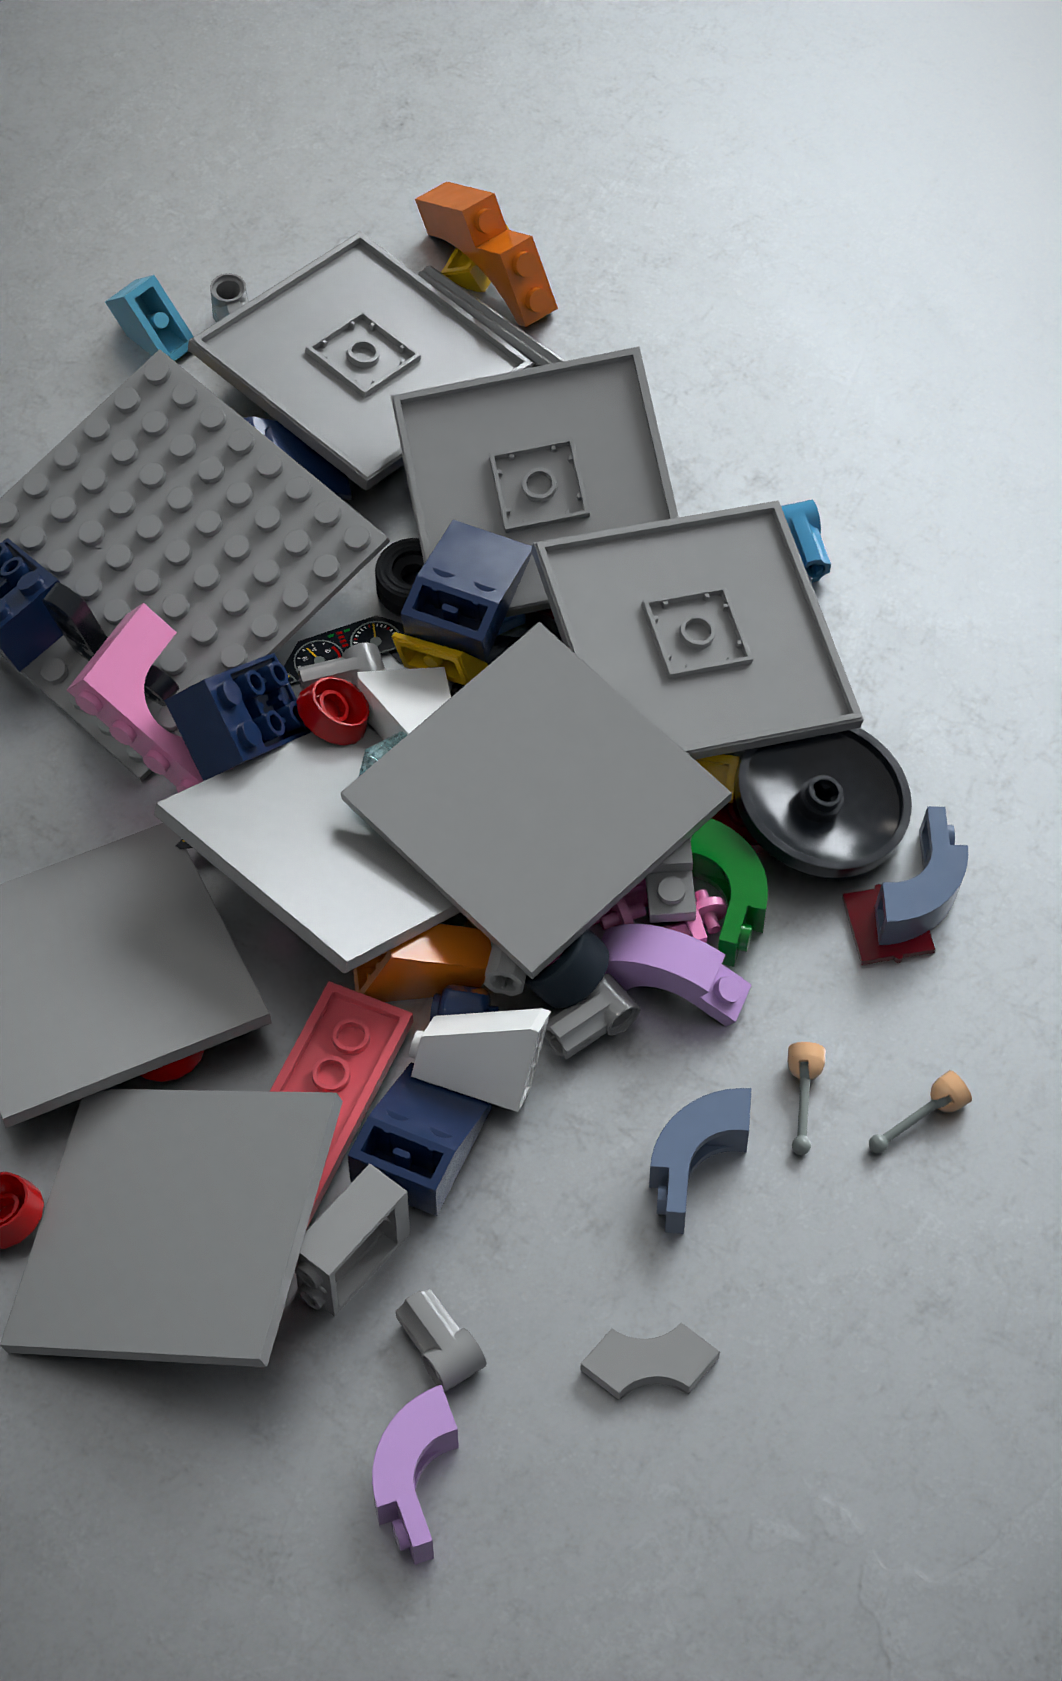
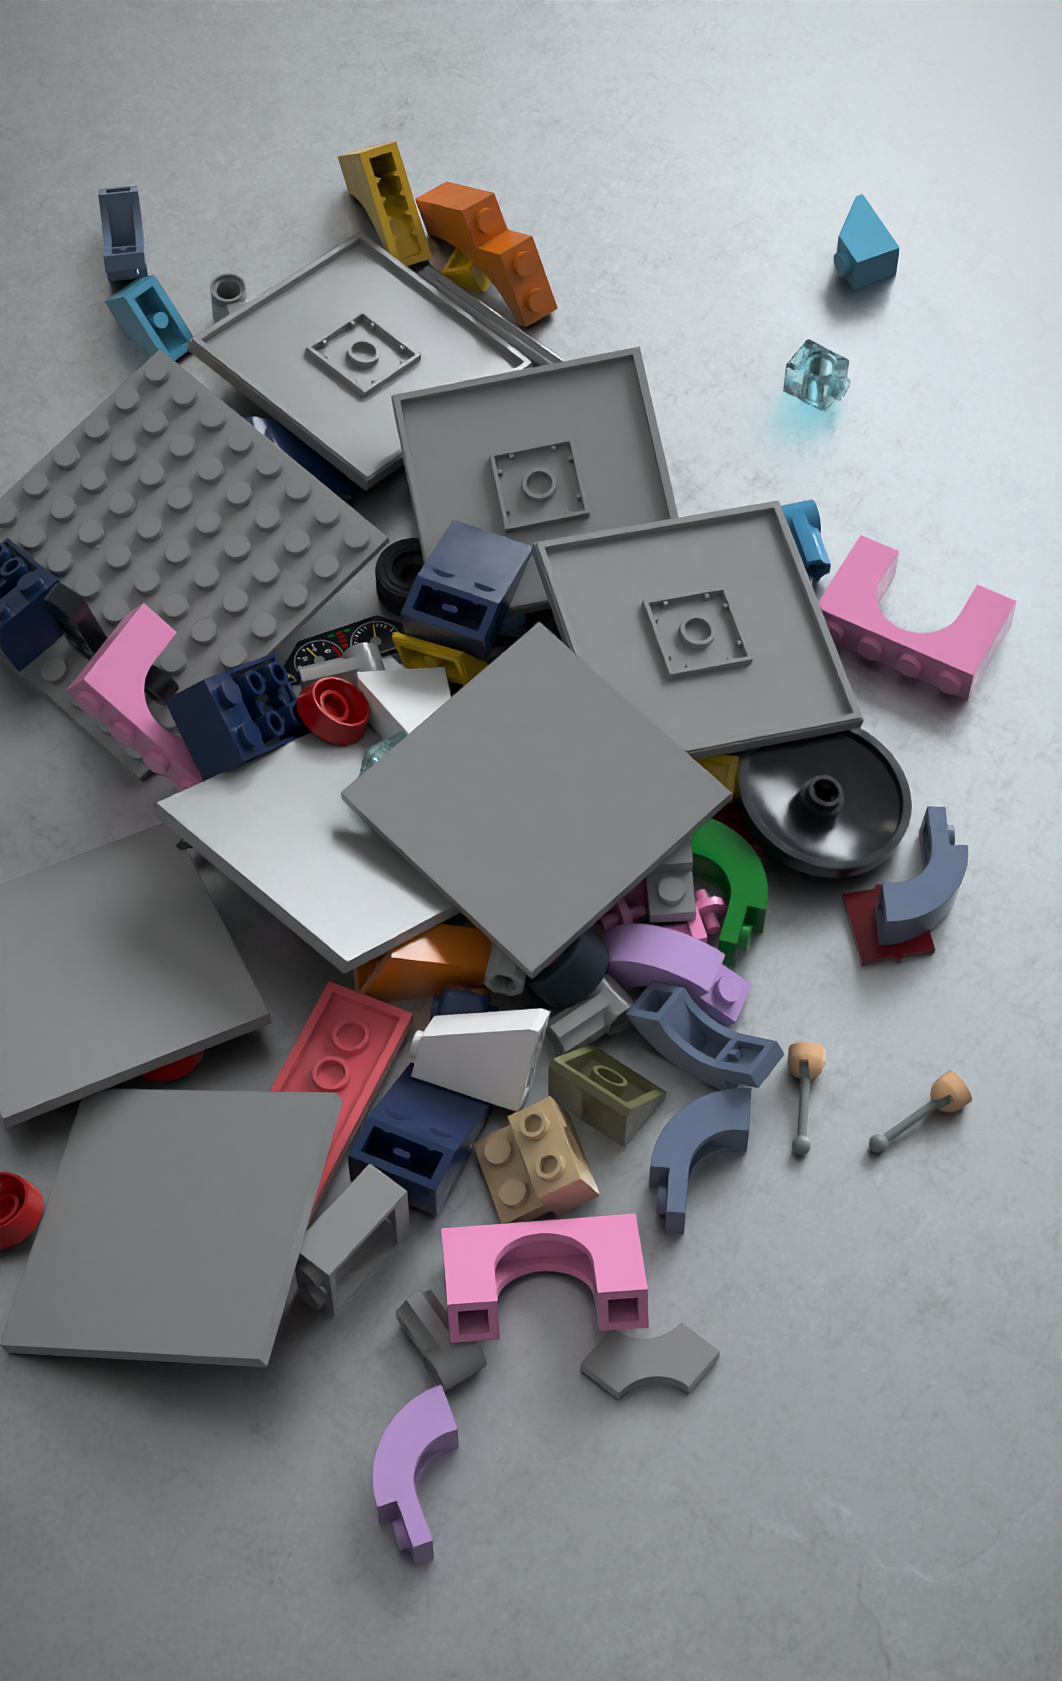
none -> sand blue arch [98,185,148,282]
none -> yellow arch [337,141,432,266]
none -> bright pink arch [441,1214,649,1343]
none -> tan brick [472,1096,600,1224]
none -> olive slope [548,1044,667,1148]
none -> sand blue arch [626,981,784,1090]
none -> clear light blue brick [783,339,851,413]
none -> bright pink arch [818,535,1017,700]
none -> medium azure slope [834,194,900,290]

